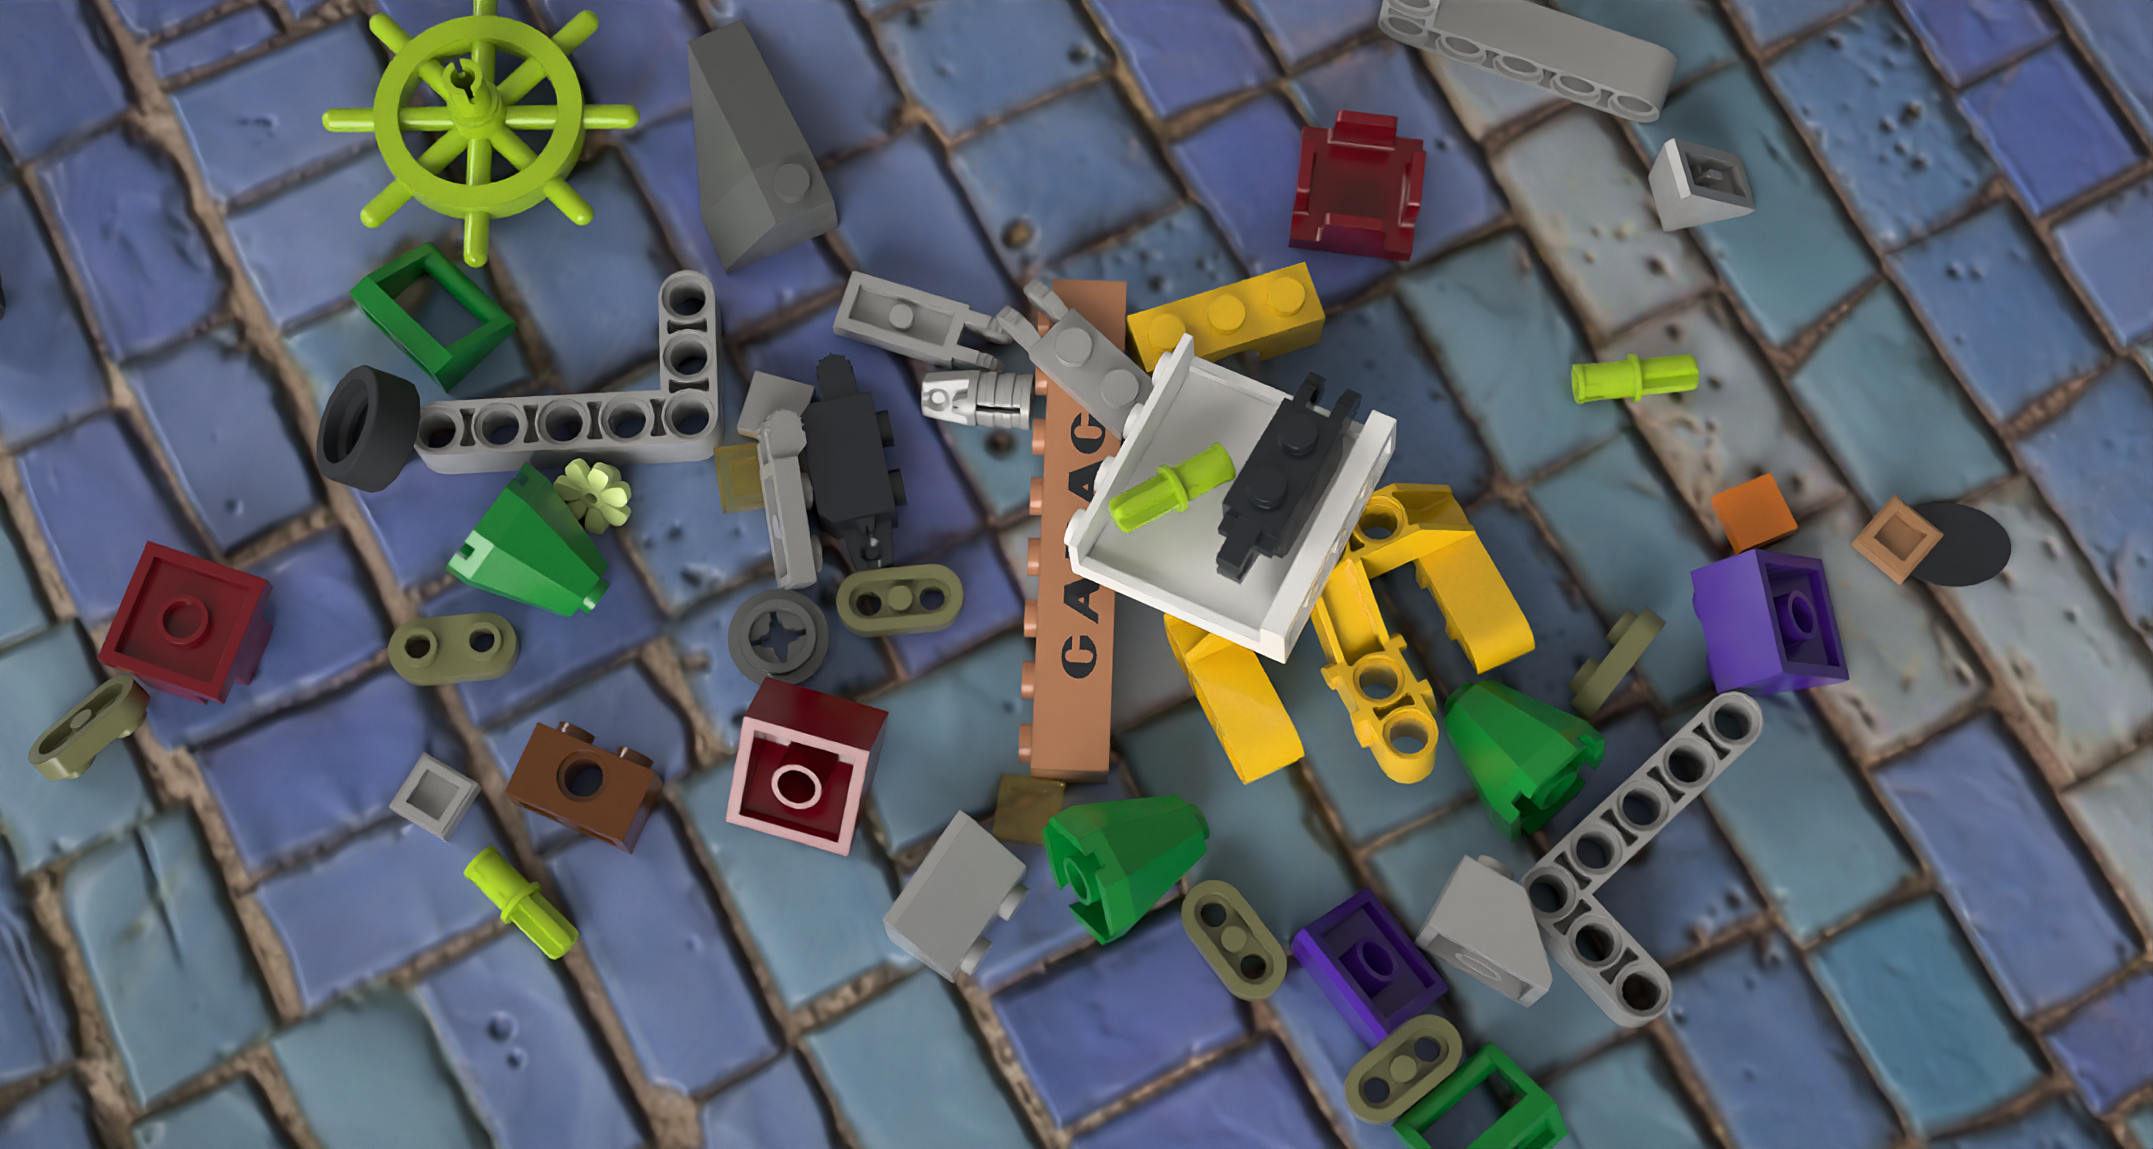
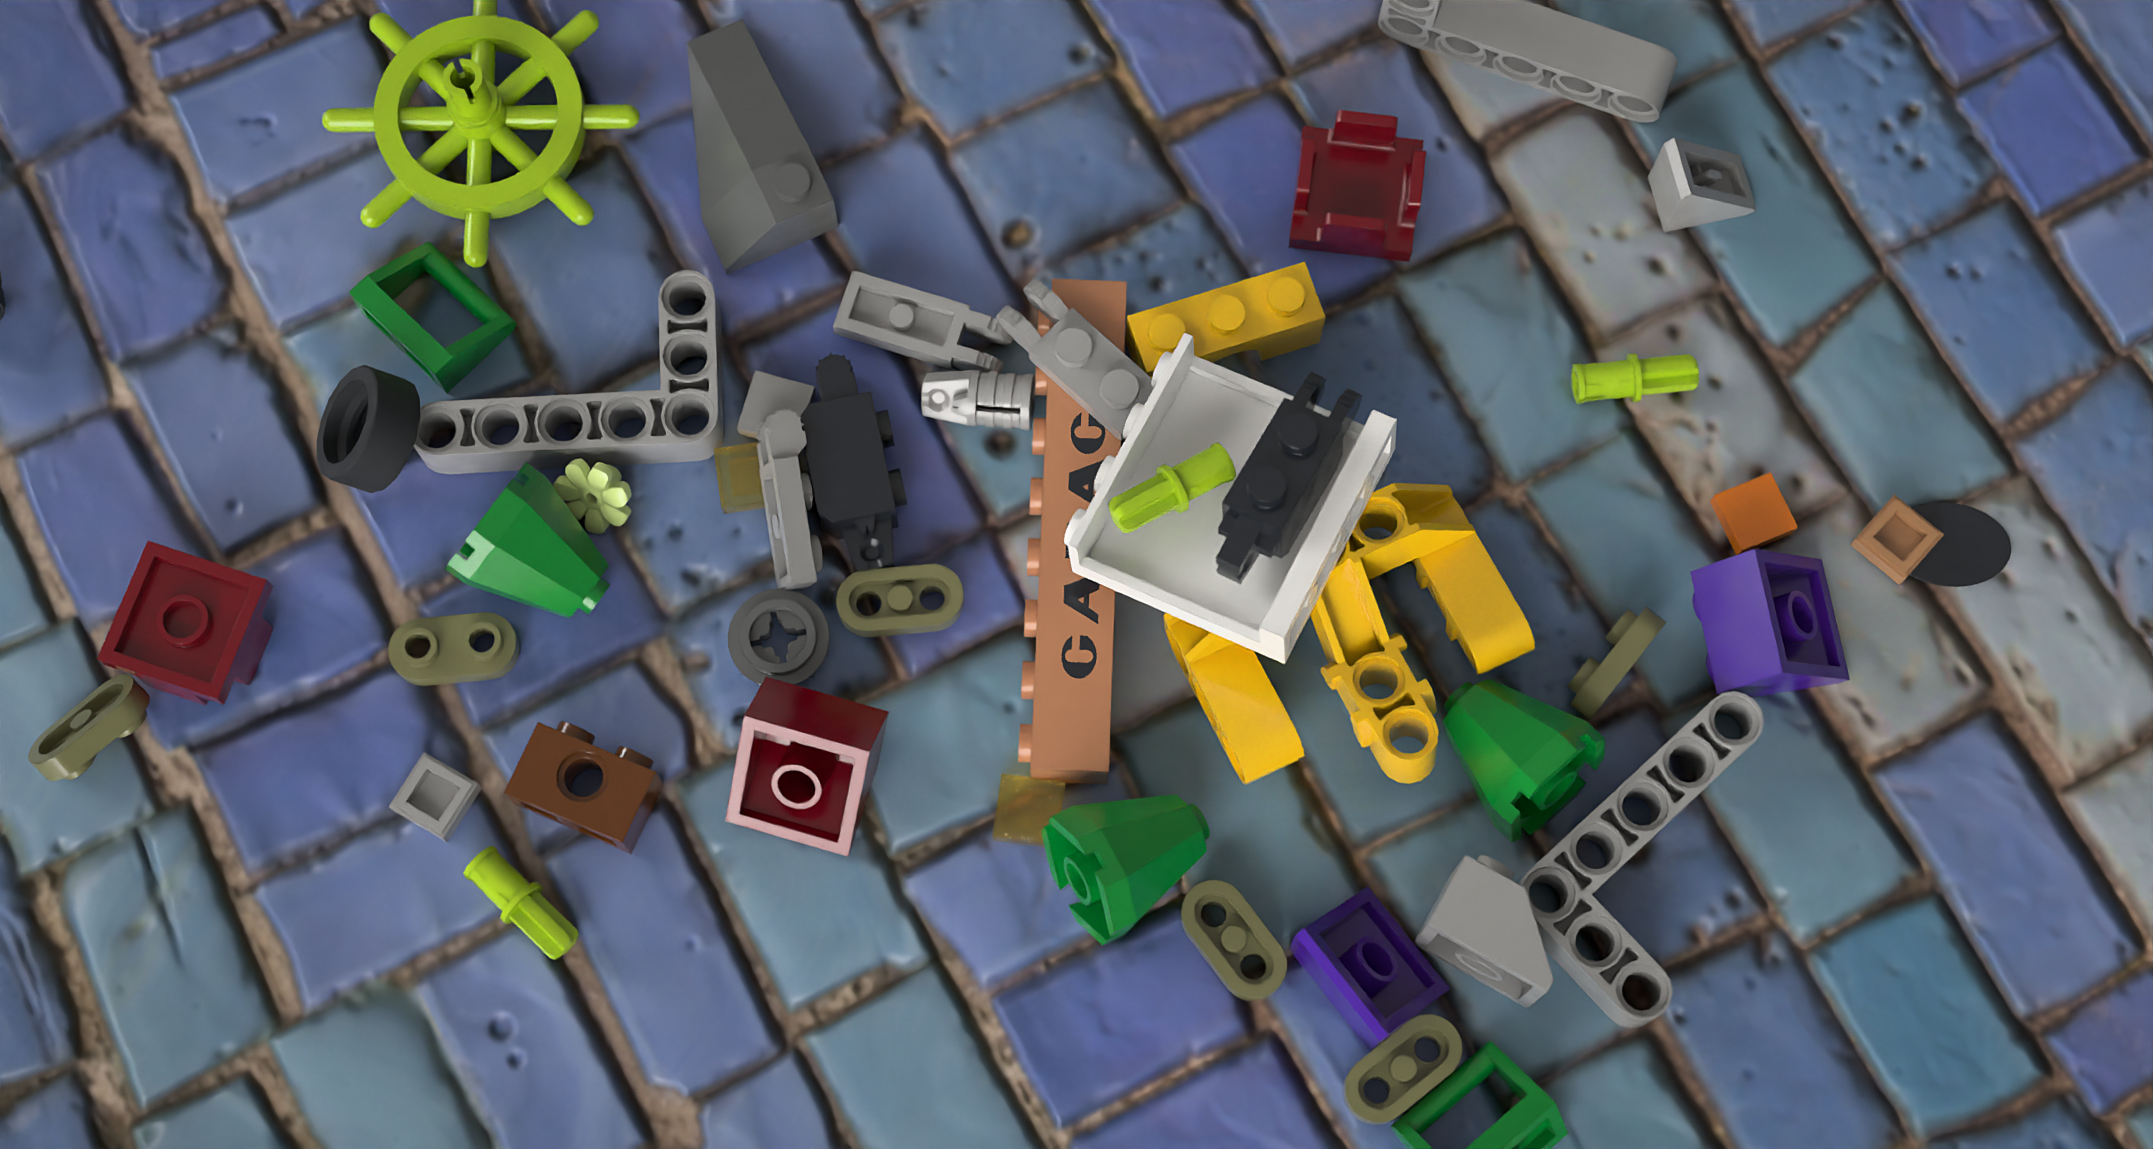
light grey slope [883,810,1030,983] -> none

